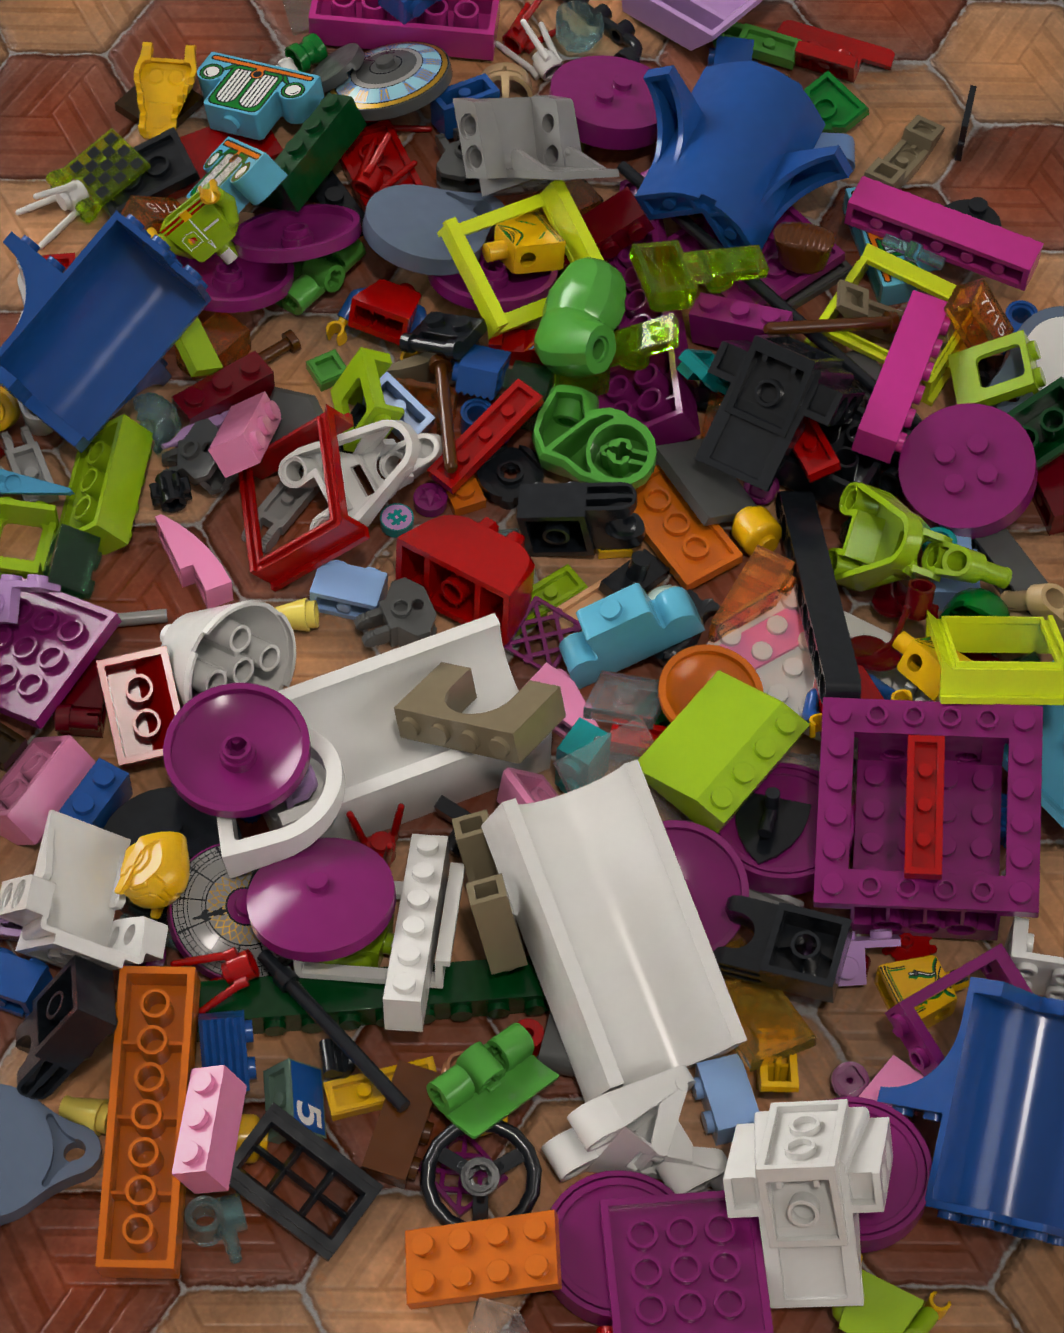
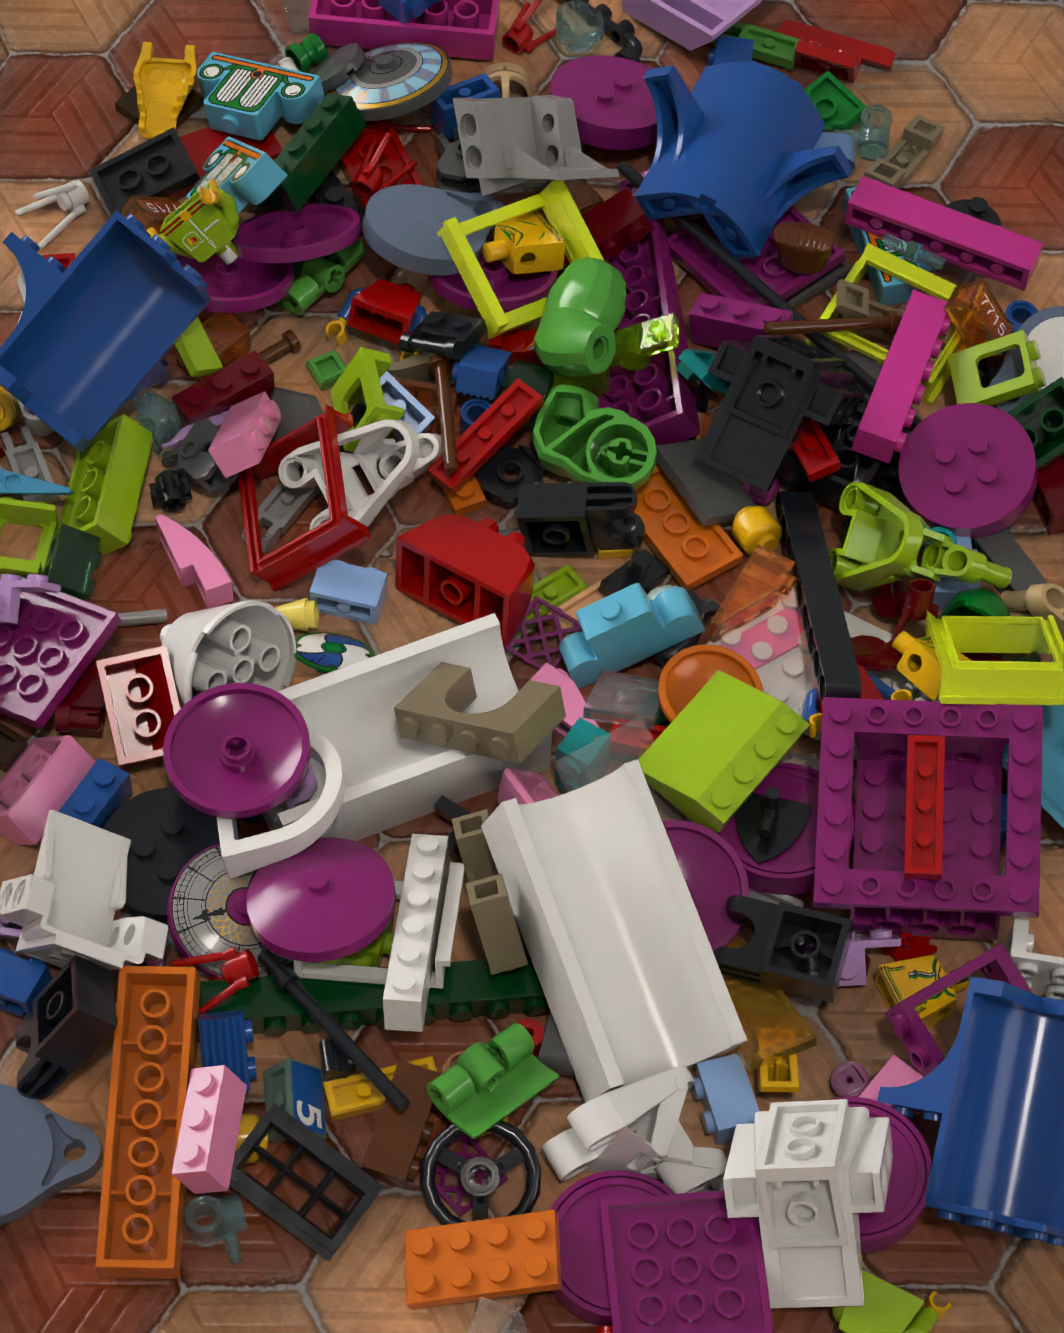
clear neon green flag [46,128,151,223] -> none
light yellow cone [59,1095,109,1136] -> none
yellow helmet [114,831,190,919] -> none
red plant [346,803,405,868] -> none
dark grey hinge [354,577,437,648] -> none
tile [380,503,414,538] -> none
magenta tile [413,483,447,517] -> none
white plant [496,19,564,81] -> none
clear neon green plate [629,240,769,312] -> none
black piece [955,85,977,161] -> none
none -> shield [294,632,375,674]
none -> clear light blue piece [833,105,892,161]

